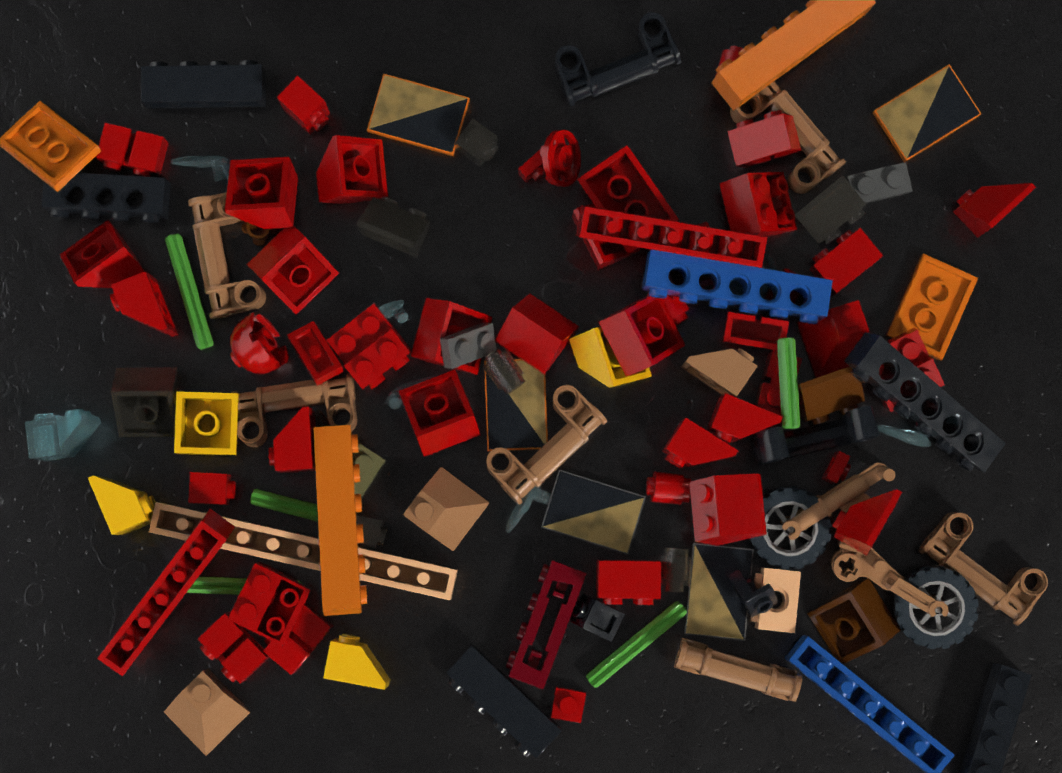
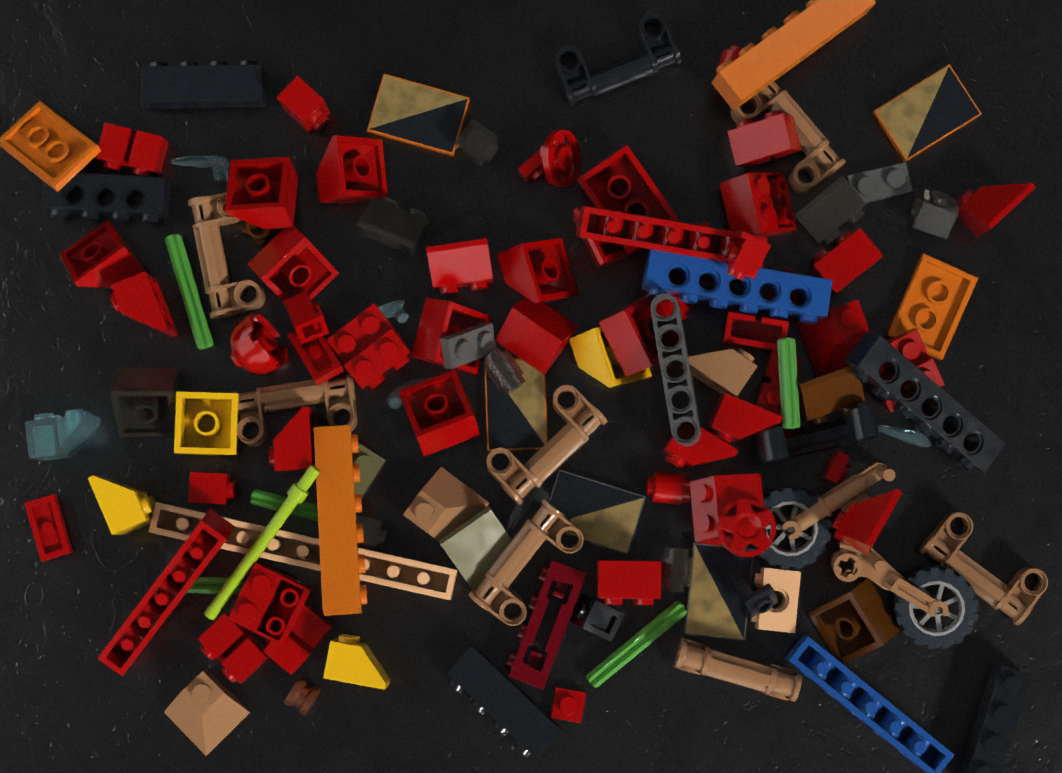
none -> red plate [24,494,73,562]
none -> lime bar [204,464,321,620]
none -> red brick [283,292,329,344]
none -> copper wheel [284,677,321,716]
none -> red slope [426,238,494,295]
none -> olive tile [439,506,512,590]
none -> medium nougat piece [468,498,584,626]
none -> red slope [497,238,580,303]
none -> dark grey beam [650,293,701,447]
none -> red wheel [717,498,776,557]
none -> red brick [726,230,771,281]
none -> clear smoke brick [910,189,959,240]

